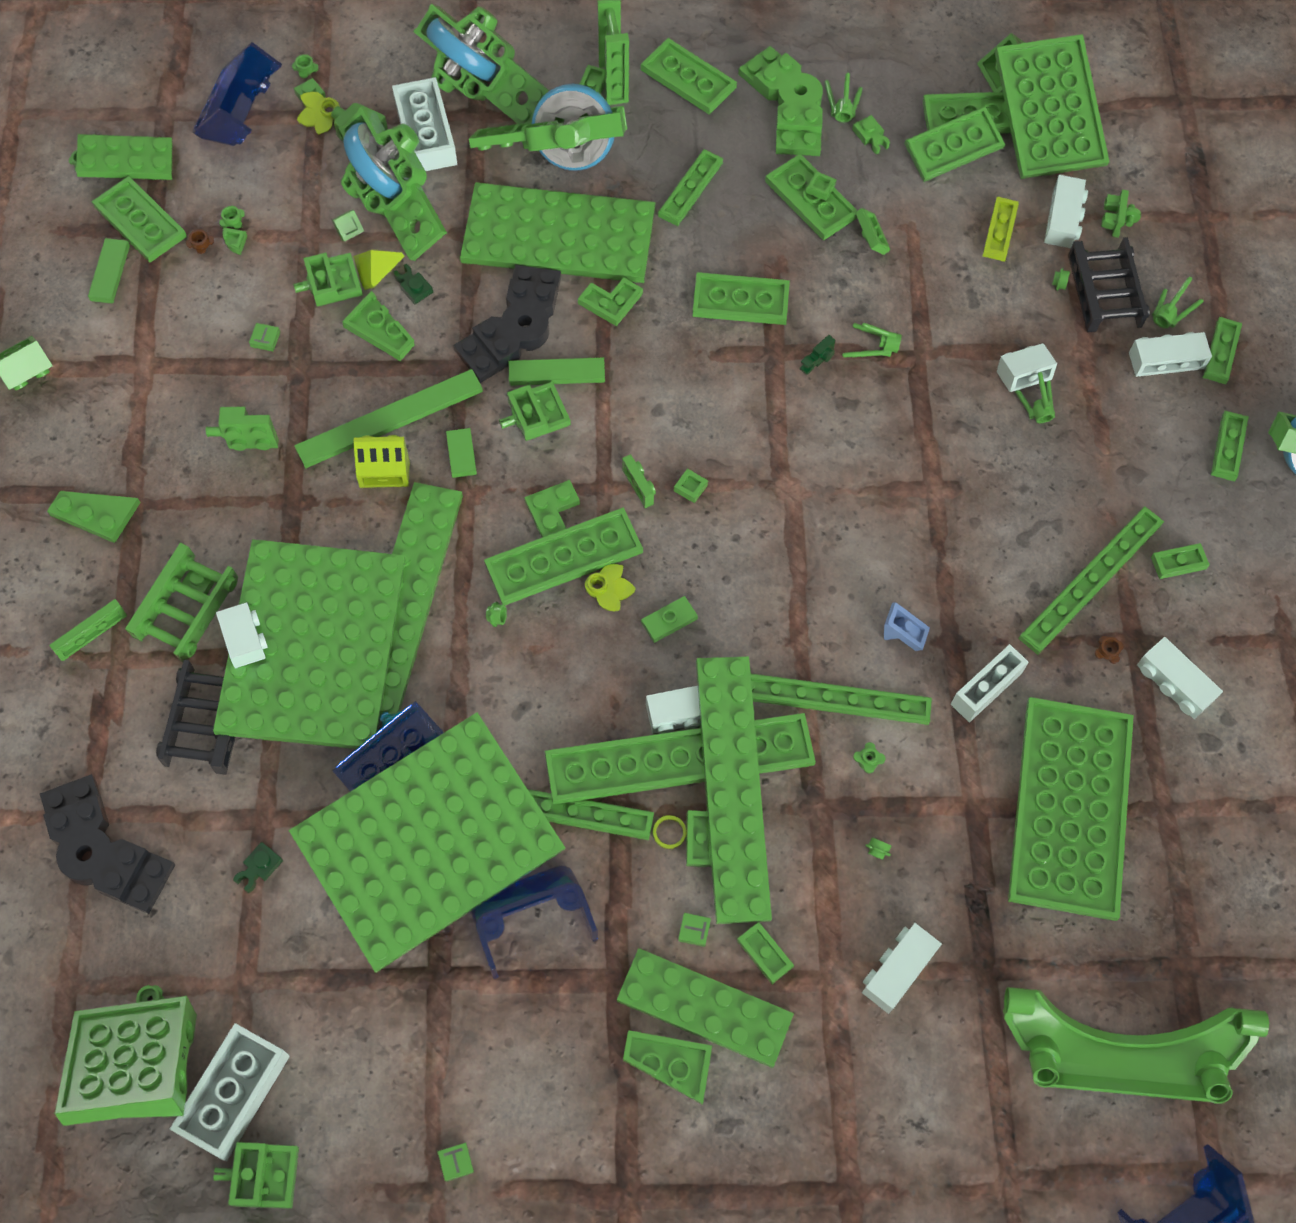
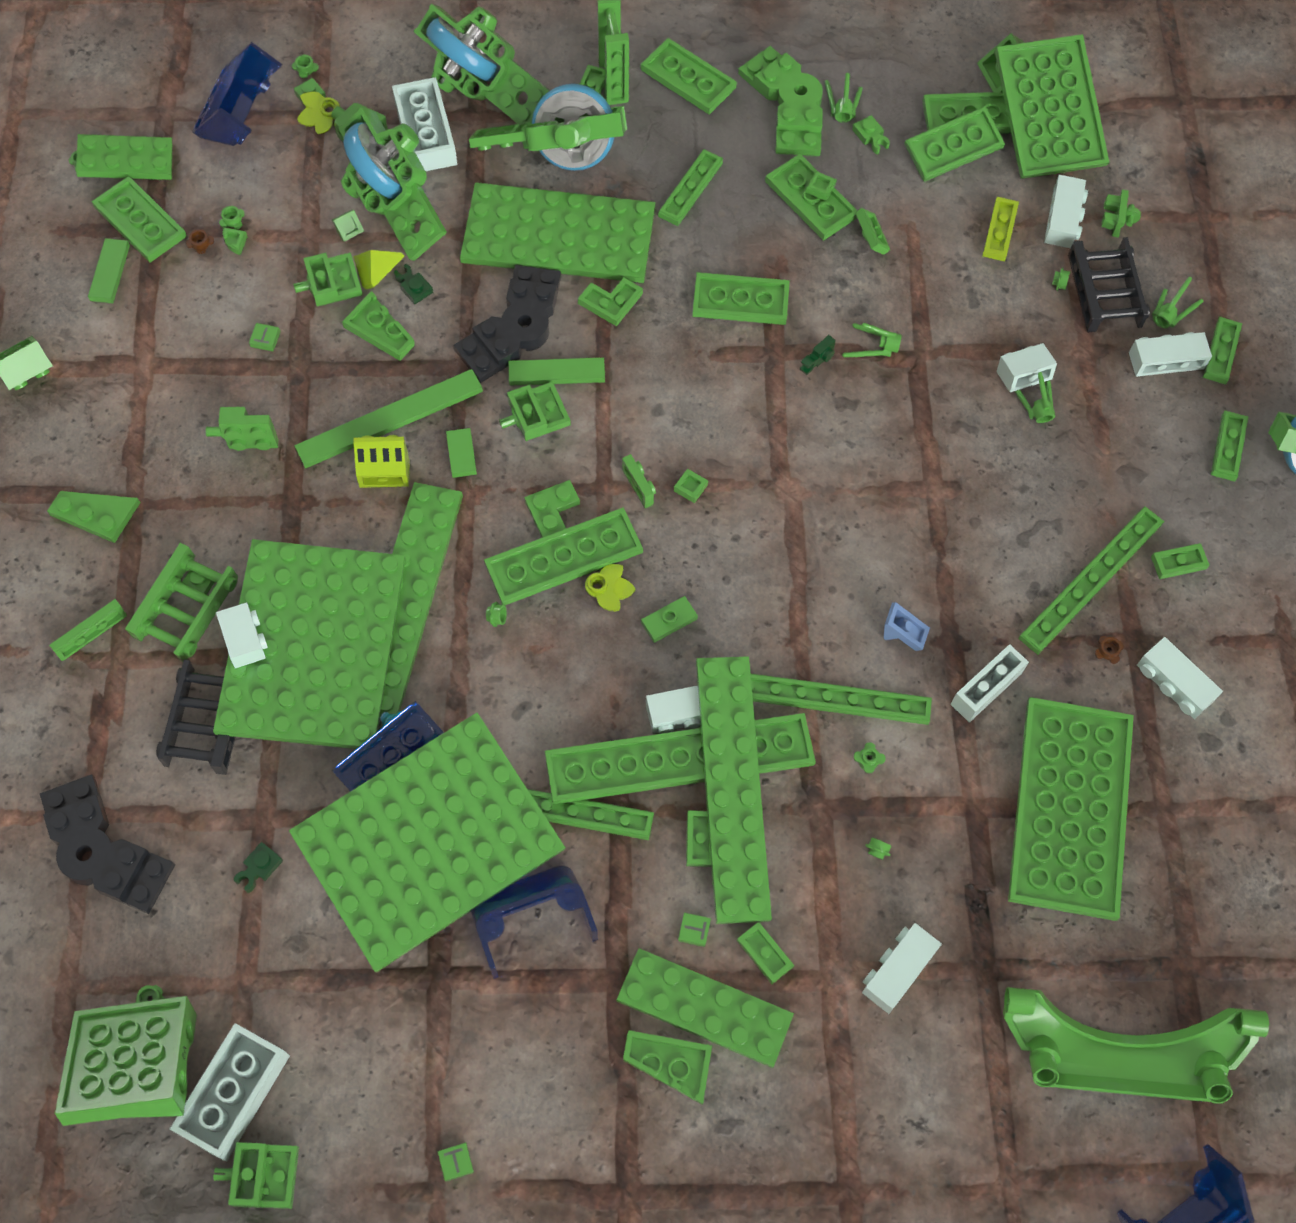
lime piece [653,815,686,849] -> none

